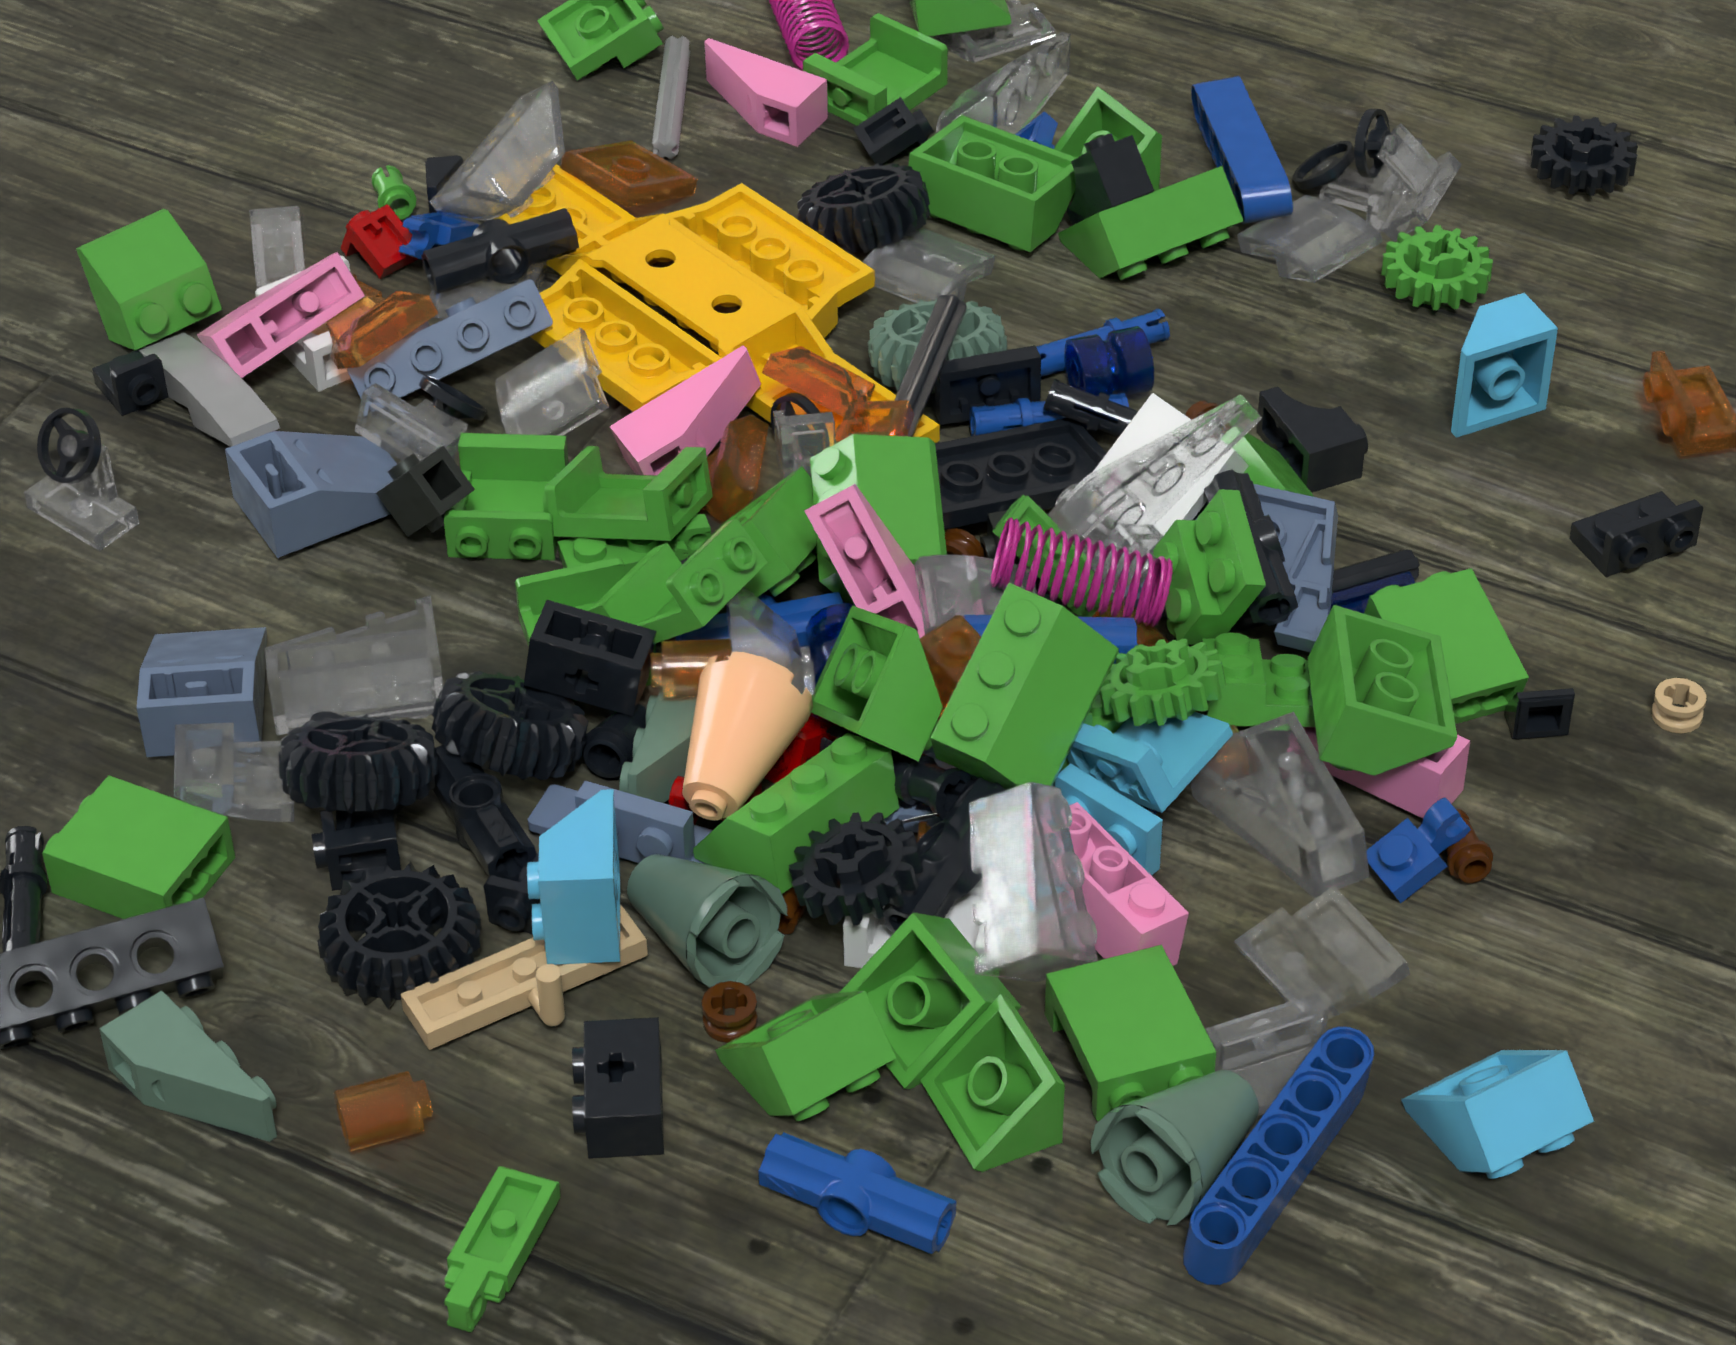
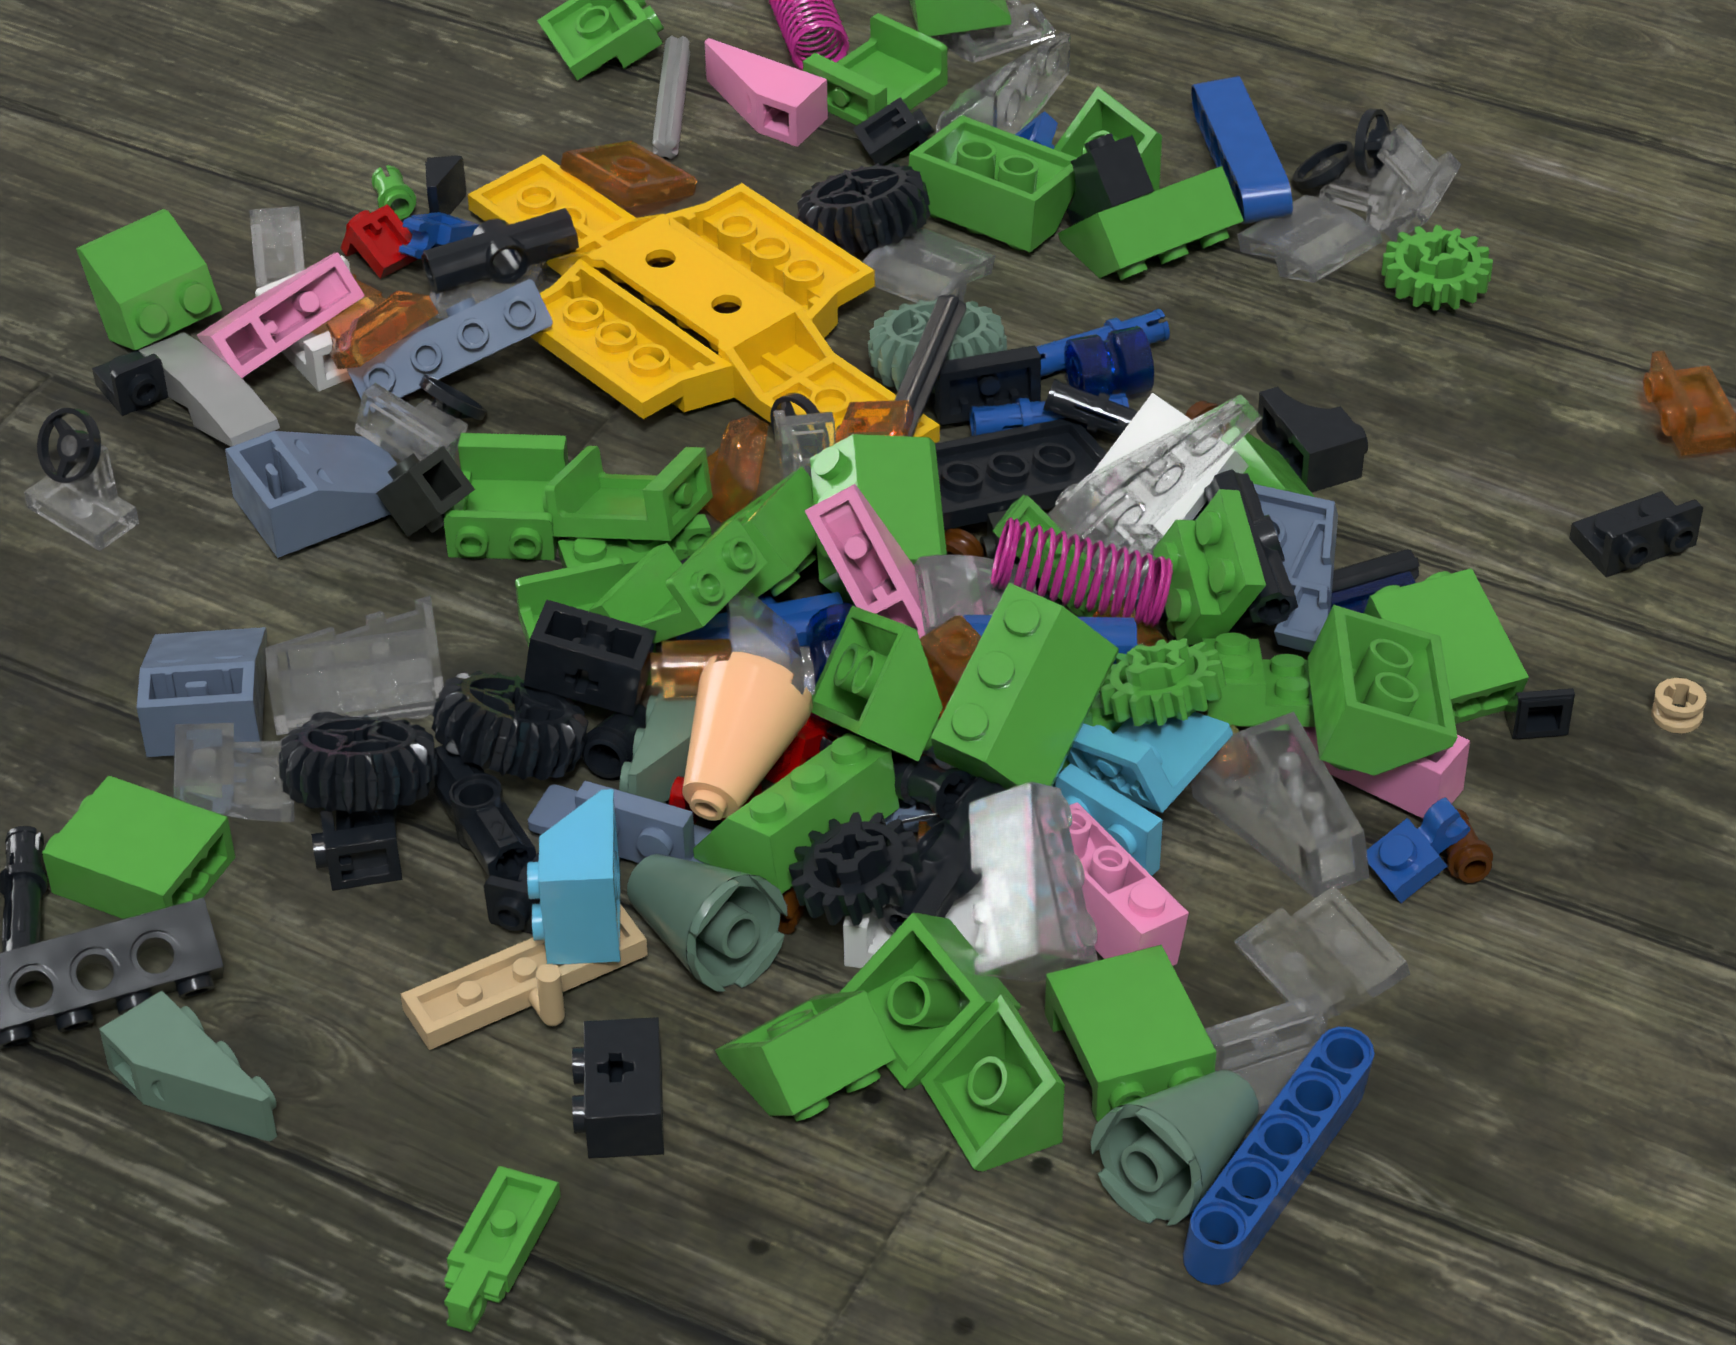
black gear [317,862,482,1010] -> none
clear orange brick [334,1071,433,1152] -> none
clear wedge [430,81,565,221] -> none
clear slope [495,327,609,436] -> none
bright pink slope [610,345,761,476] -> none
reddish brown bush [701,981,758,1043] -> none
blue piece [759,1133,956,1254] -> none
clear orange slope [761,346,875,427] -> none
medium azure slope [1401,1050,1594,1179] -> none
medium azure slope [1451,293,1558,438] -> none
black gear [1530,115,1638,196] -> none

